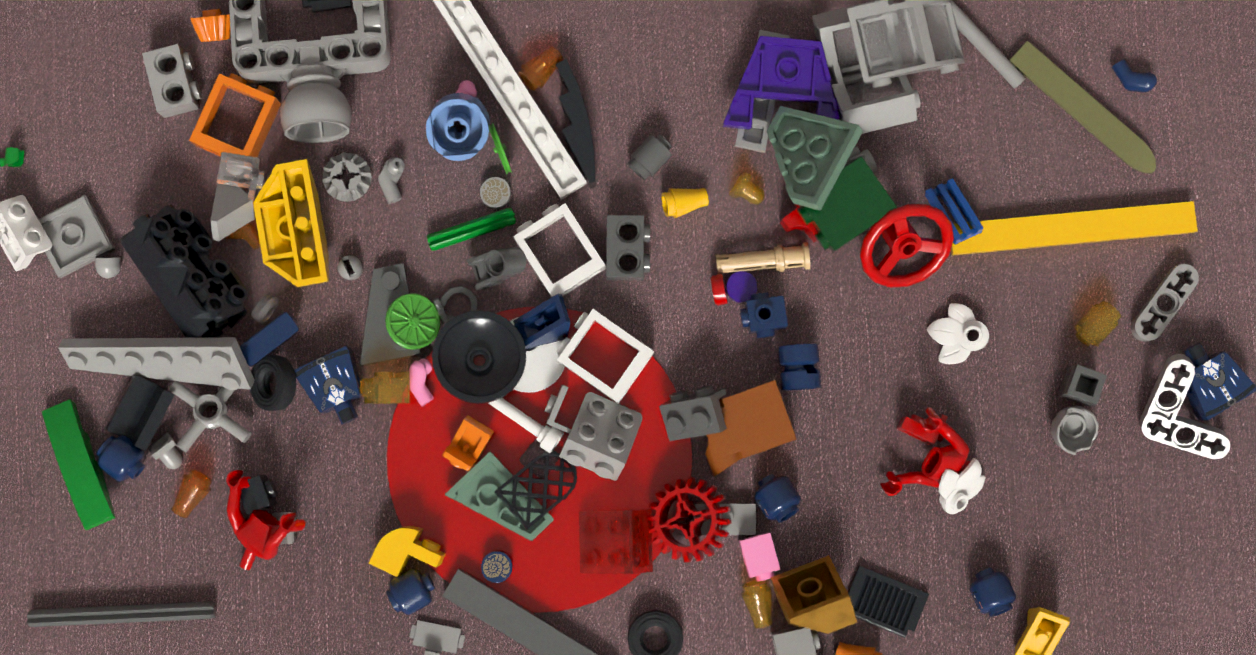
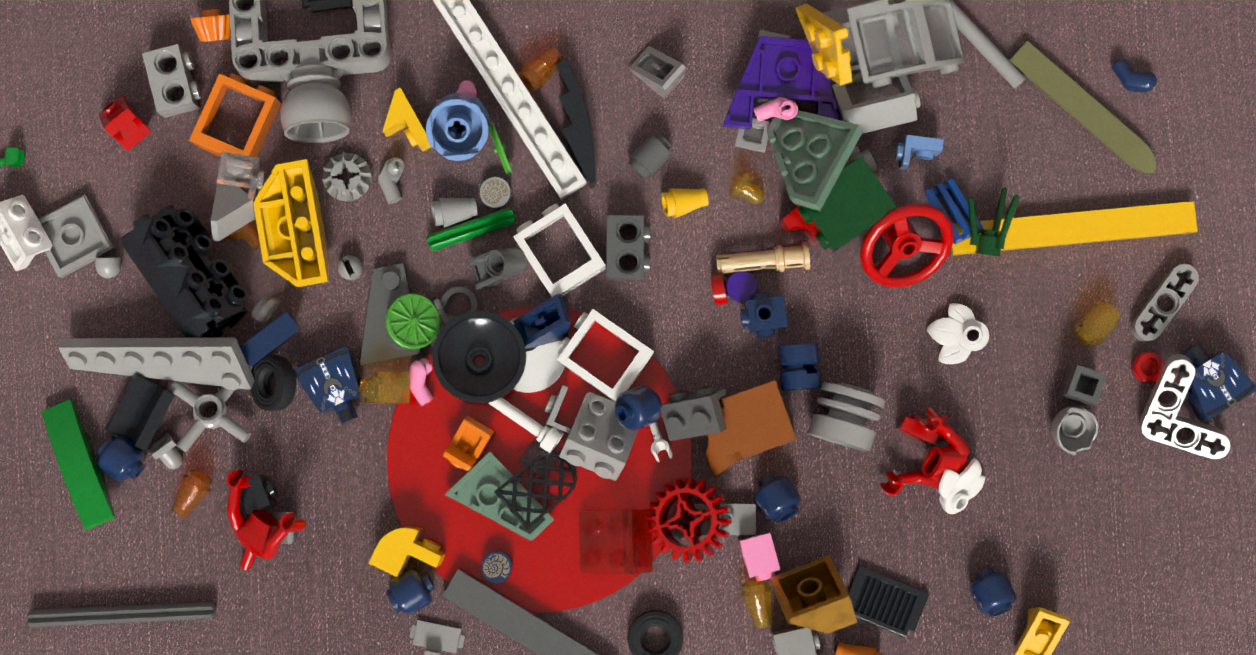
none -> red brick [98,94,151,152]
none -> yellow slope [383,88,432,152]
none -> light grey cone [431,198,478,228]
none -> dark blue head [615,385,662,431]
none -> light grey slope [629,46,686,99]
none -> white hand [650,422,673,462]
none -> bright pink arm [753,97,798,122]
none -> yellow wing [796,4,852,86]
none -> light grey wheel [807,382,886,452]
none -> medium blue bracket [895,135,944,170]
none -> dark green plant [968,187,1019,257]
none -> red tile [1131,352,1164,383]

